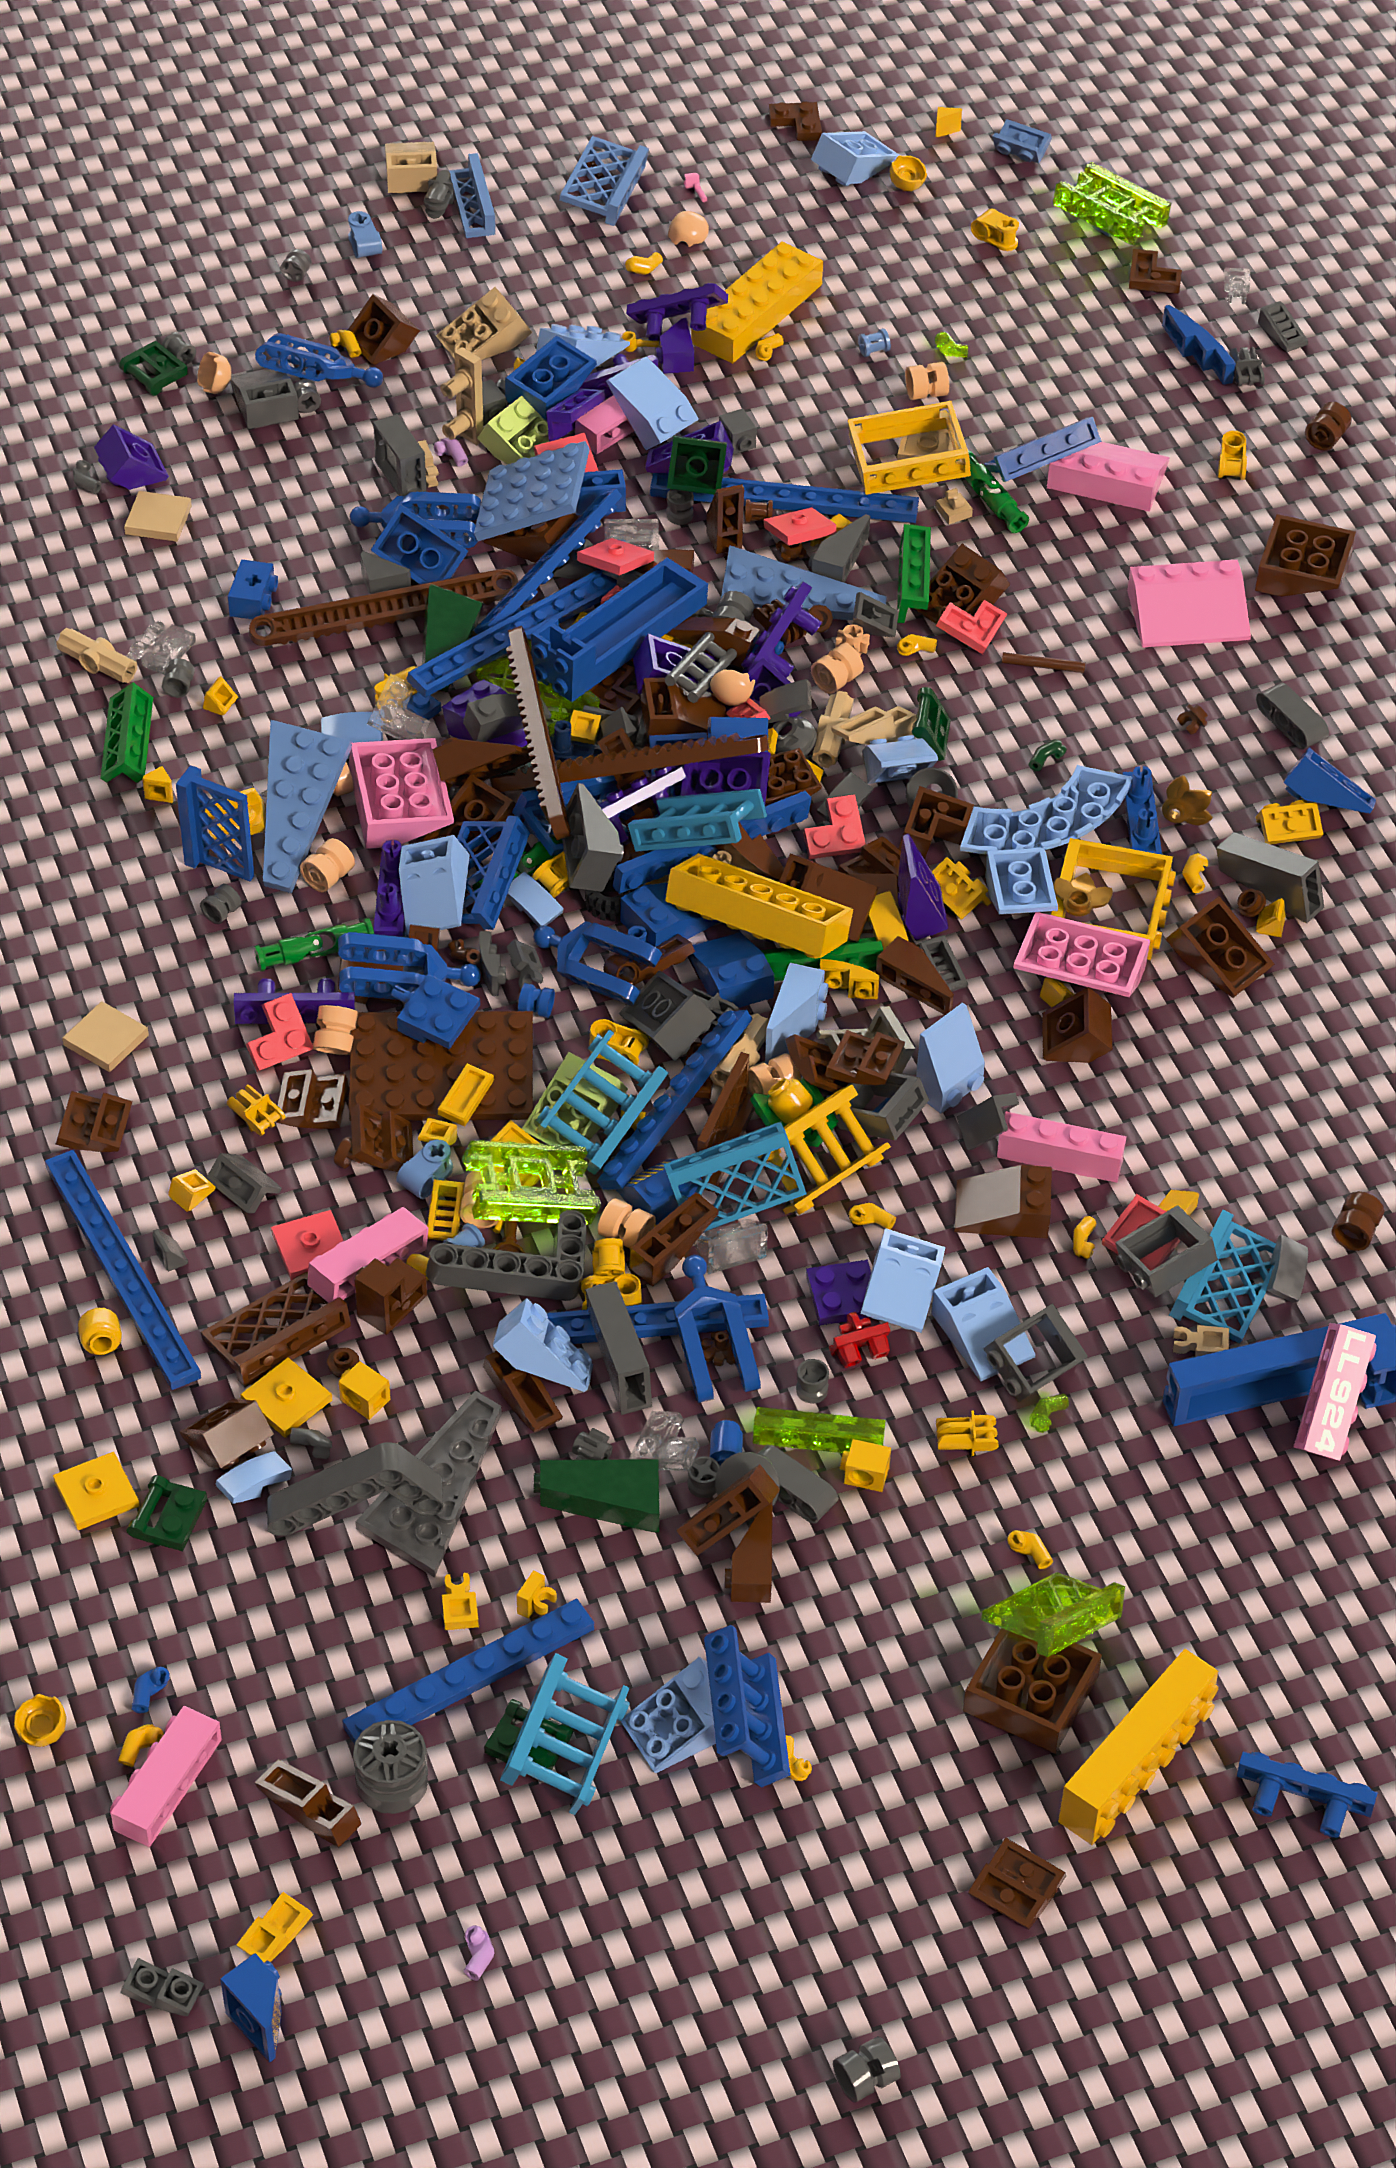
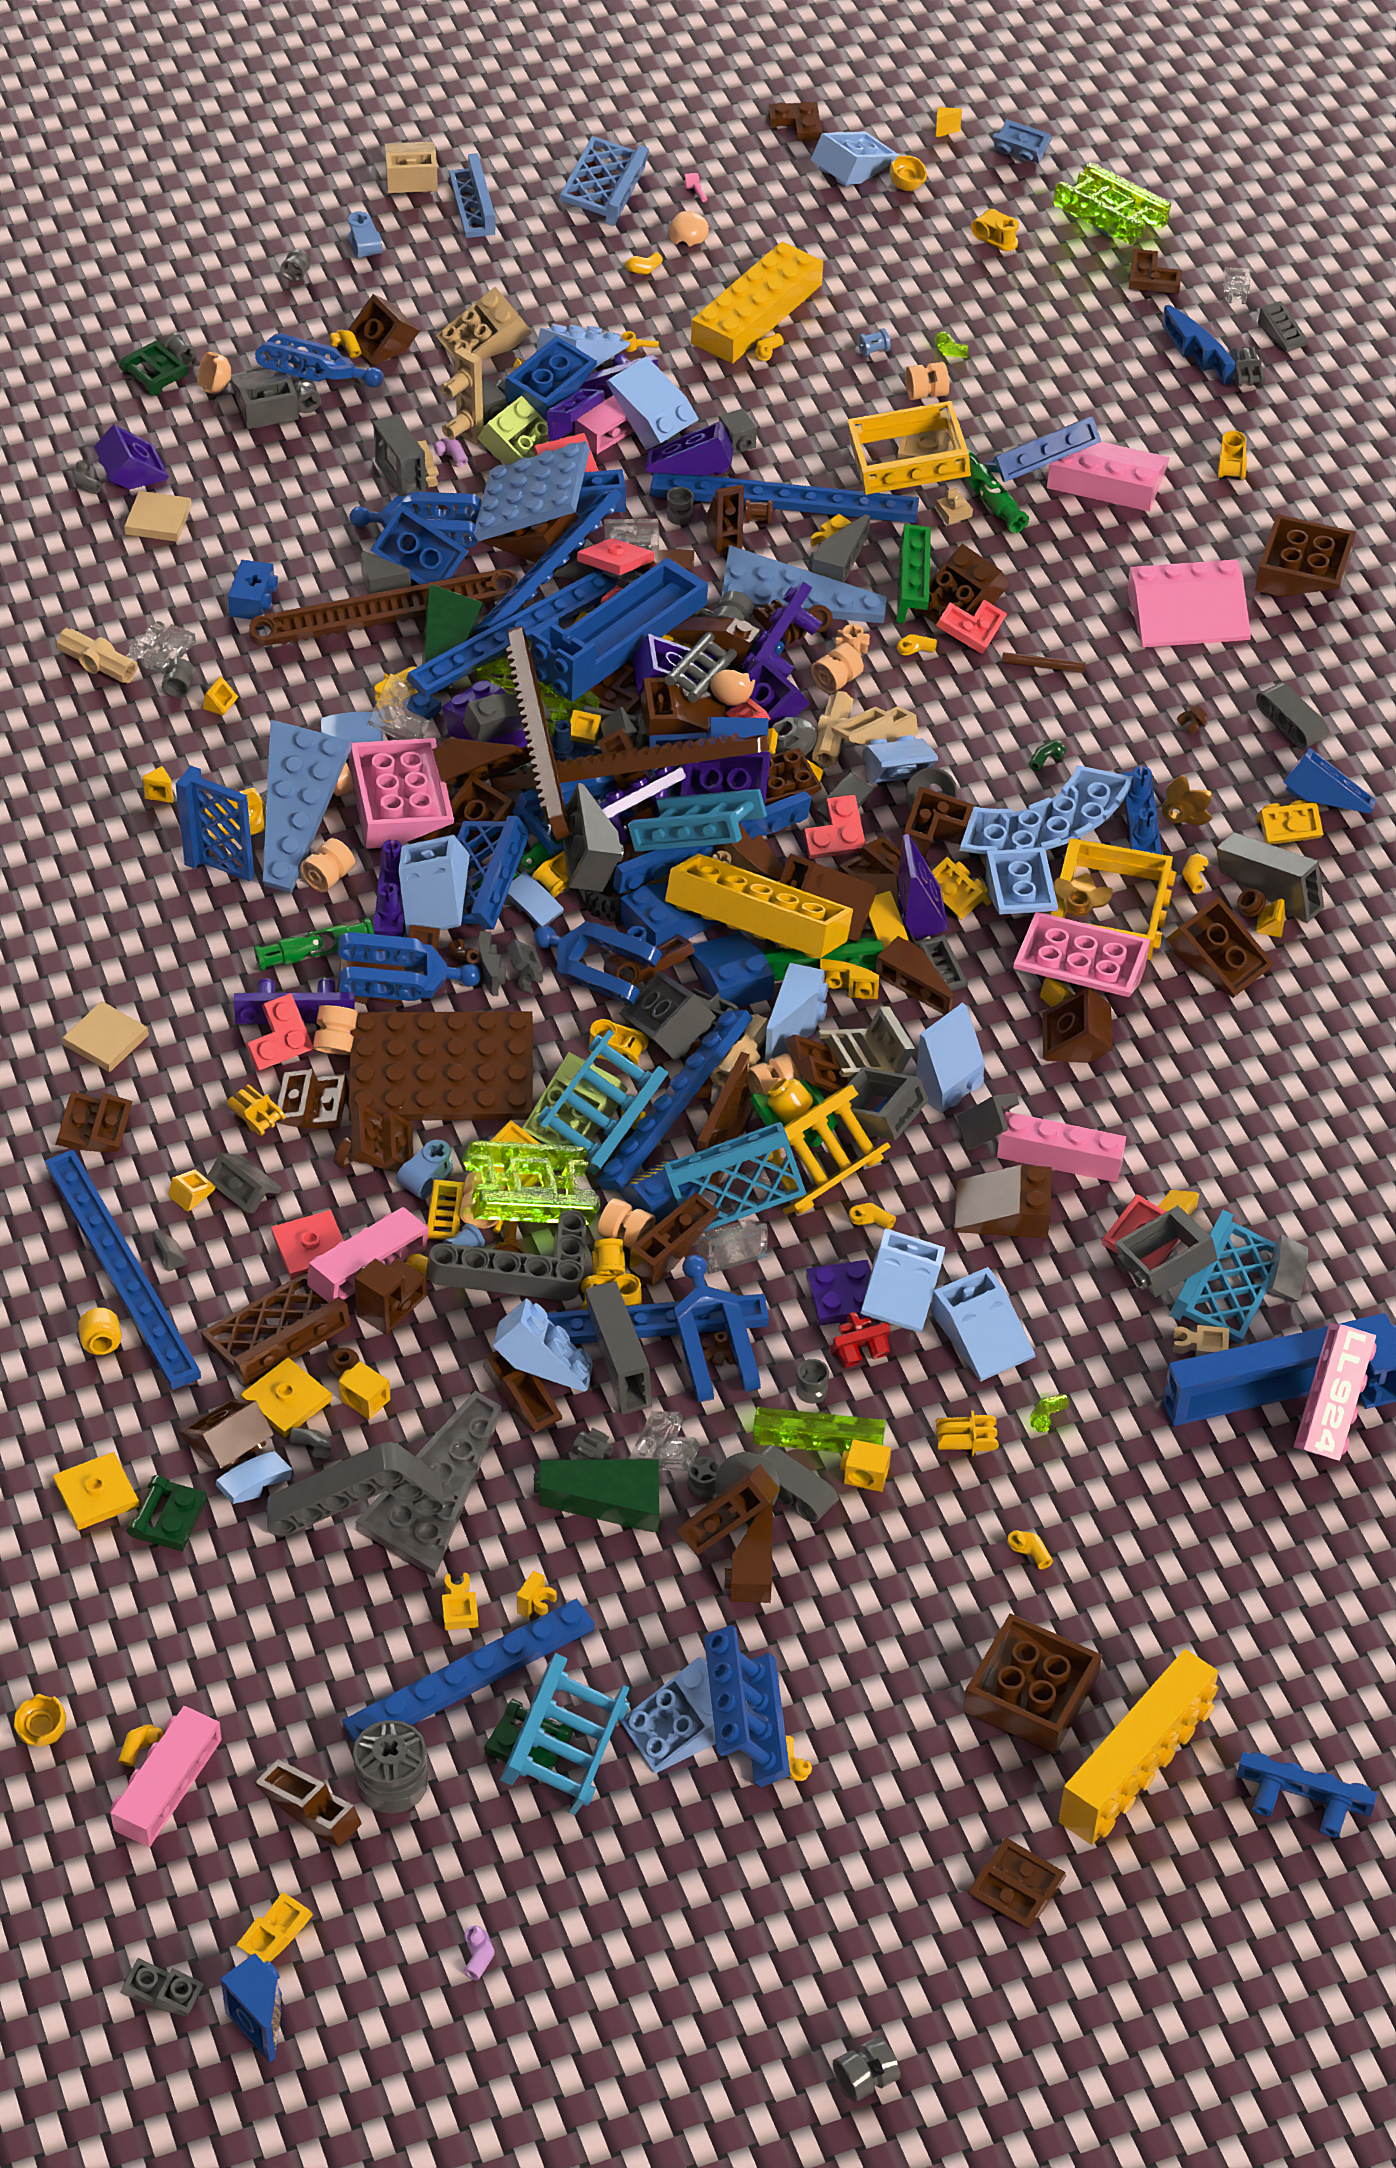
green fence [100,682,153,783] -> none
blue arm [132,1666,170,1713] -> none
dark grey wheel [200,884,242,924] -> none
blue plate [391,974,480,1049] -> none
yellow slope [418,1118,457,1146] -> none
dark grey arm [424,170,454,219] -> none
yellow tile [438,1064,494,1127] -> none
blue wheel [518,983,555,1018] -> none
dark purple plate [626,283,728,341] -> none
dark purple slope [655,318,694,374] -> none
dark green slope [667,435,727,495] -> none
blue brick [709,1420,743,1466] -> none
dark grey slope [760,679,812,723] -> none
coral plate [764,507,837,546] -> none
reddish brown plate [776,540,807,561] -> none
reddish brown slope [825,1030,905,1085] -> none
dark grey slope [853,592,899,637] -> none
dark green plate [912,687,951,761] -> none
clear neon green fence [981,1572,1125,1657] -> none
dark grey window [983,1303,1088,1402] -> none
yellow arm [1073,1216,1097,1259] -> none
reddish brown wheel [1305,402,1352,451] -> none
reddish brown wheel [1331,1191,1385,1251] -> none

